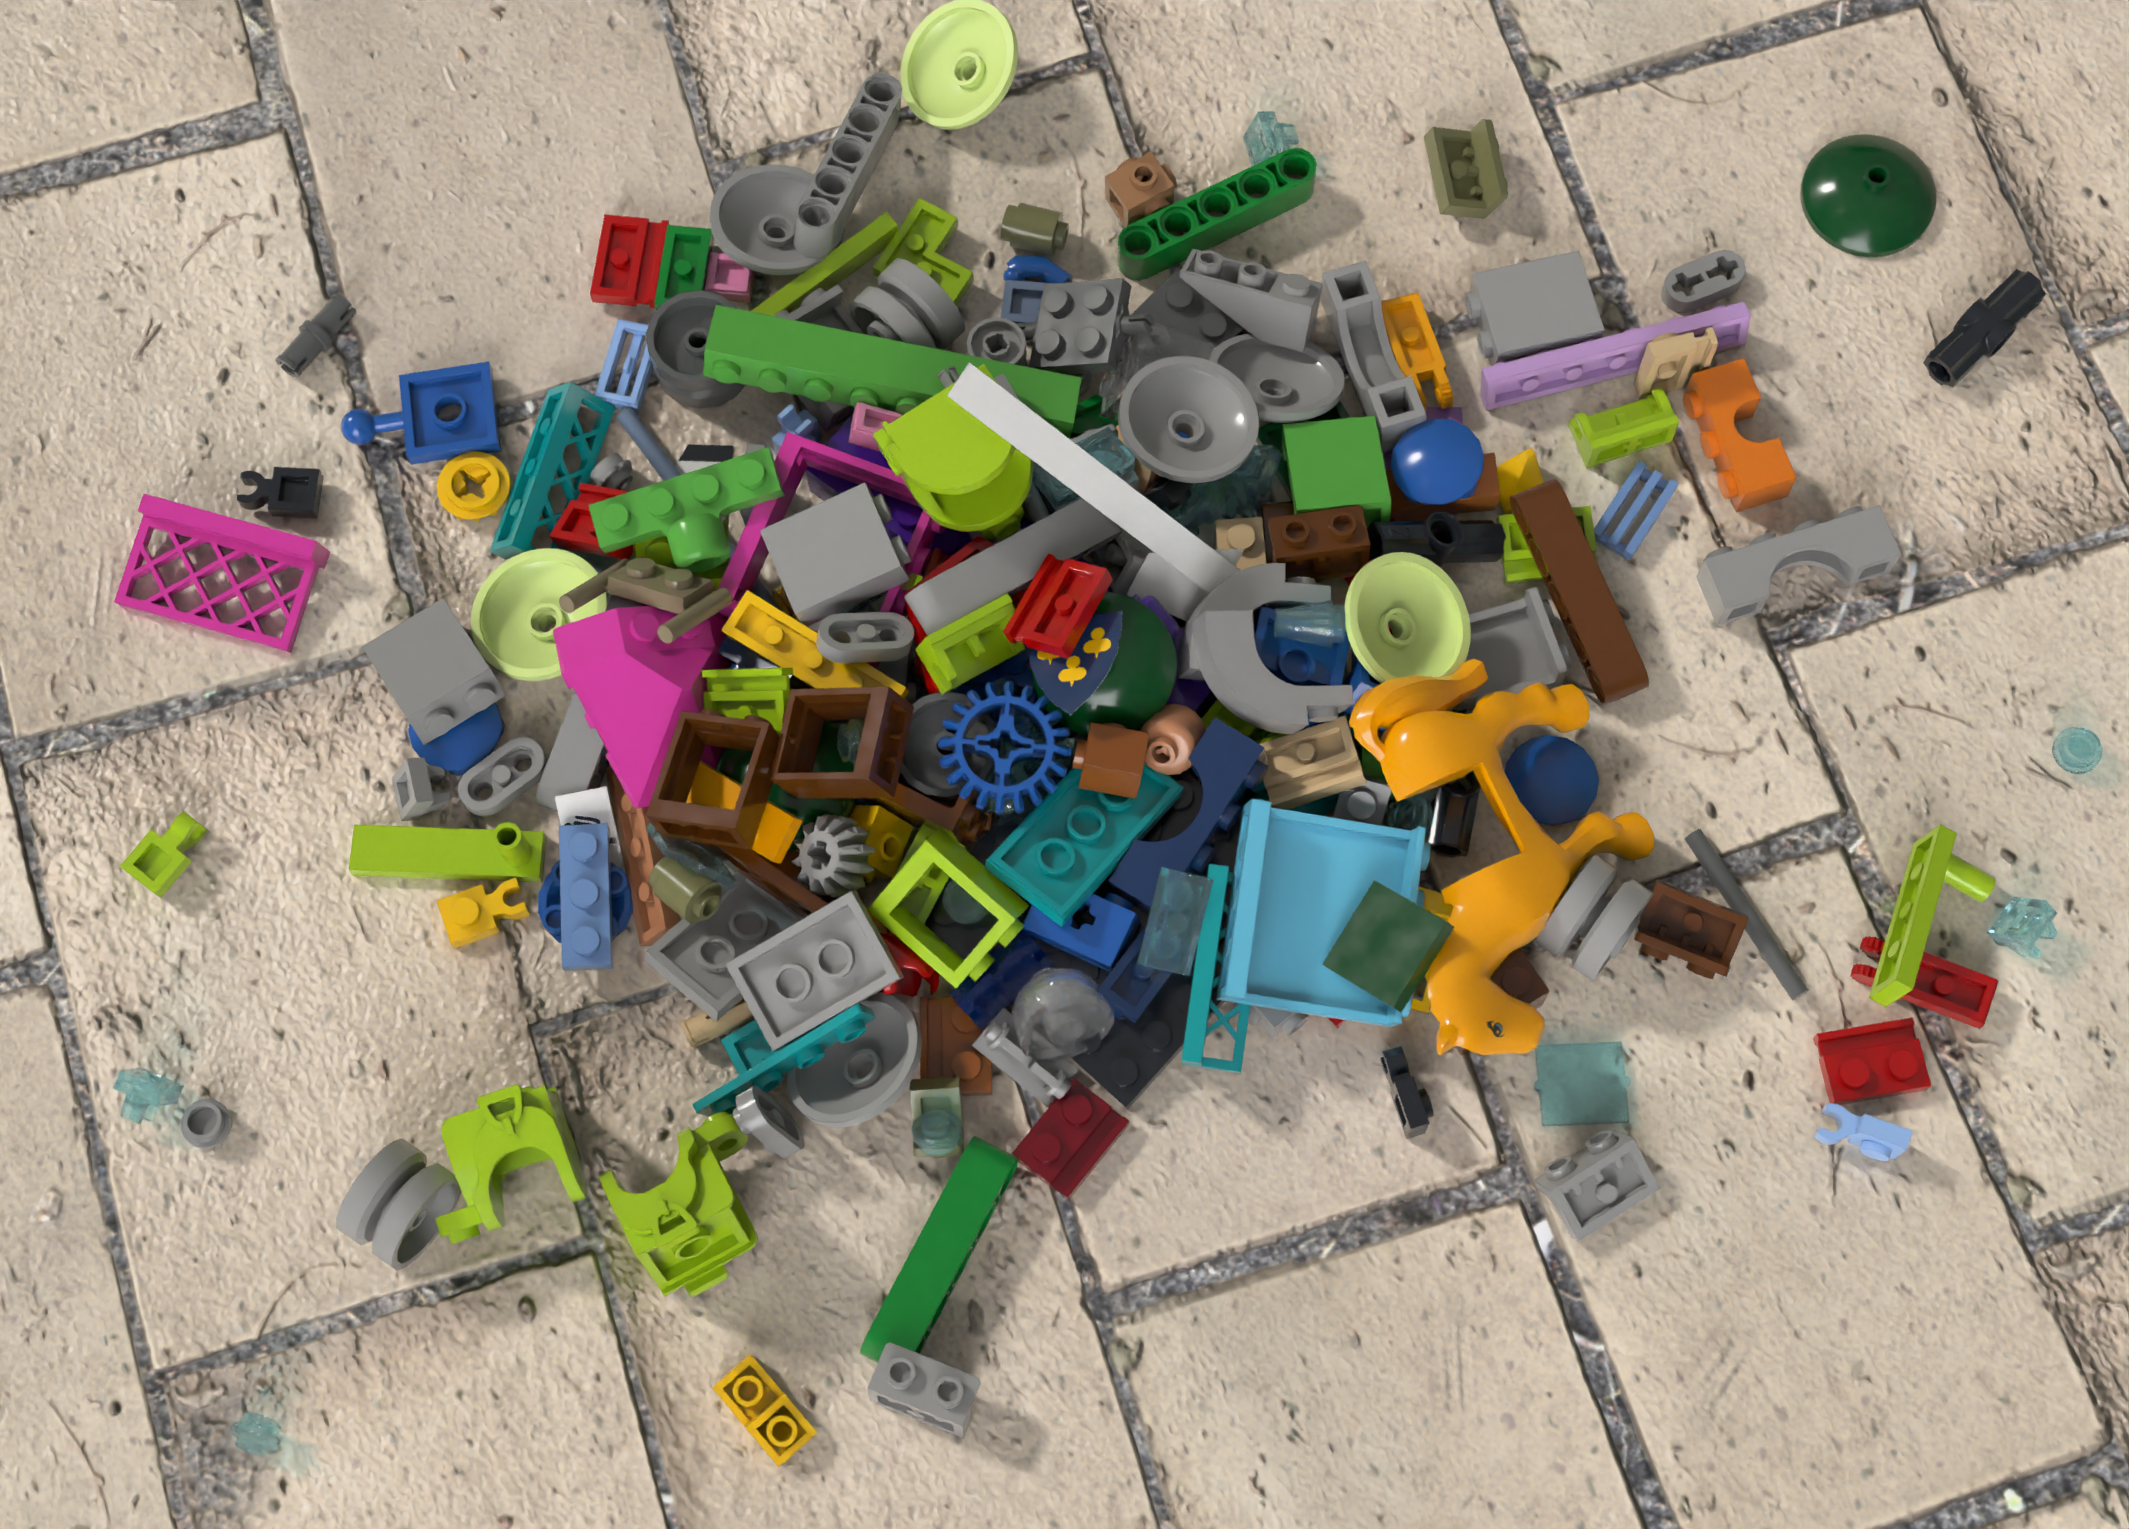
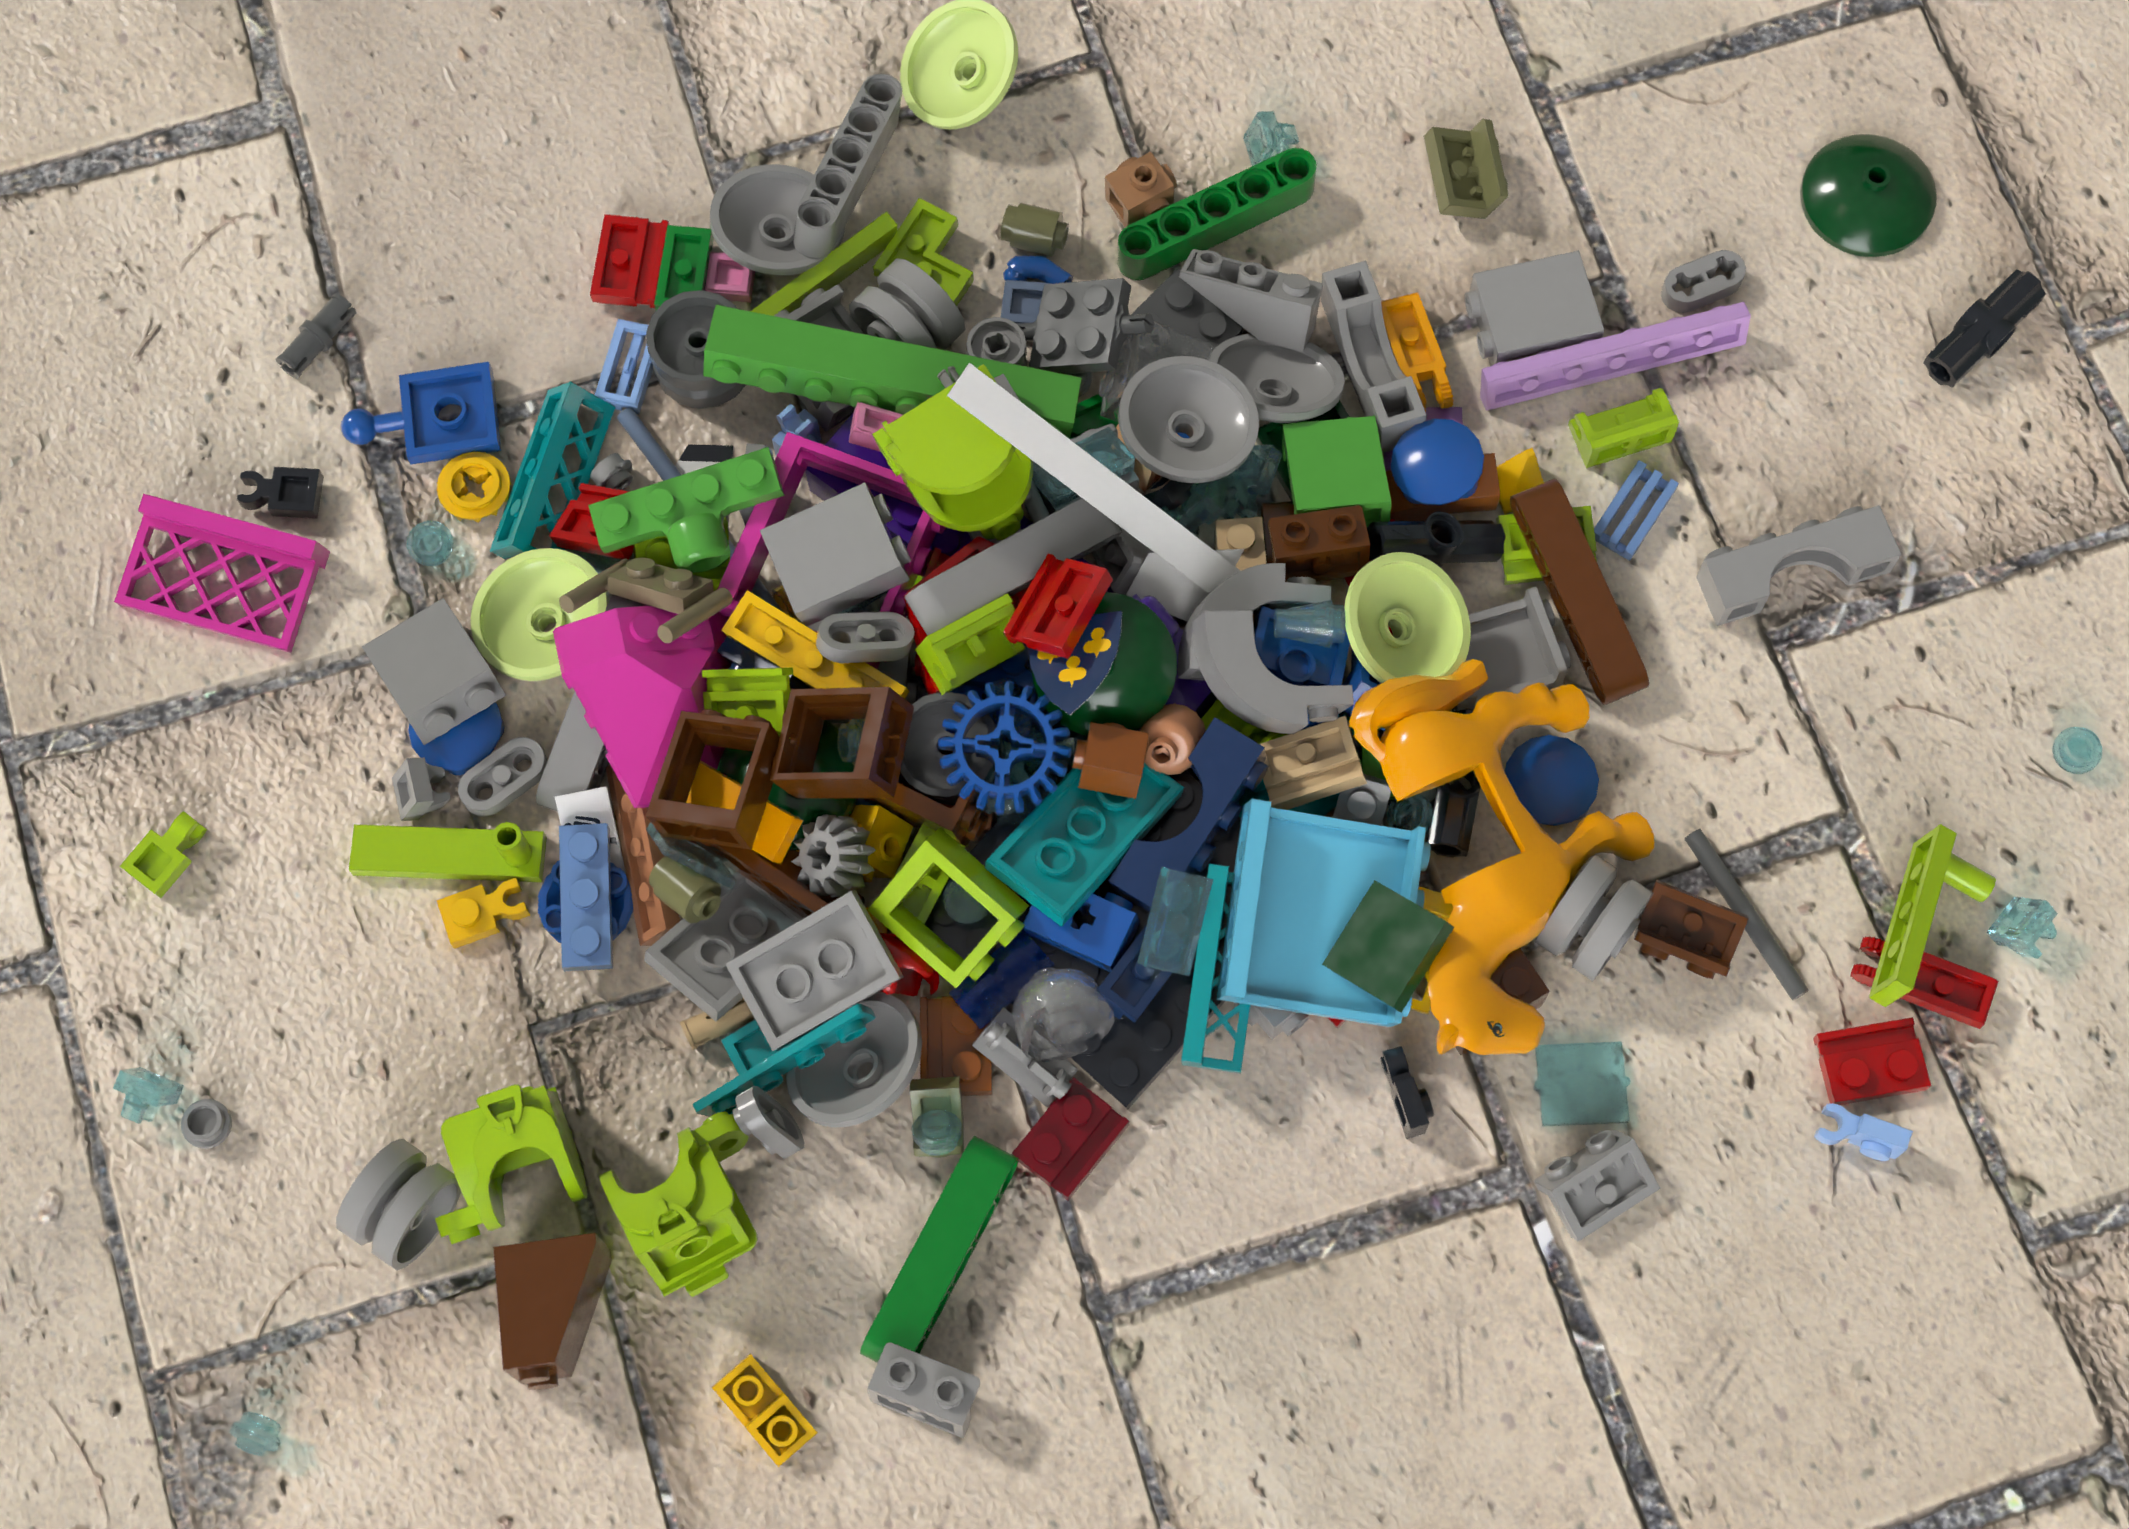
tan plate [1634,327,1719,400] -> none
orange arch [1683,358,1797,513] -> none
none -> clear light blue plate [406,521,454,566]
none -> reddish brown slope [493,1233,612,1390]

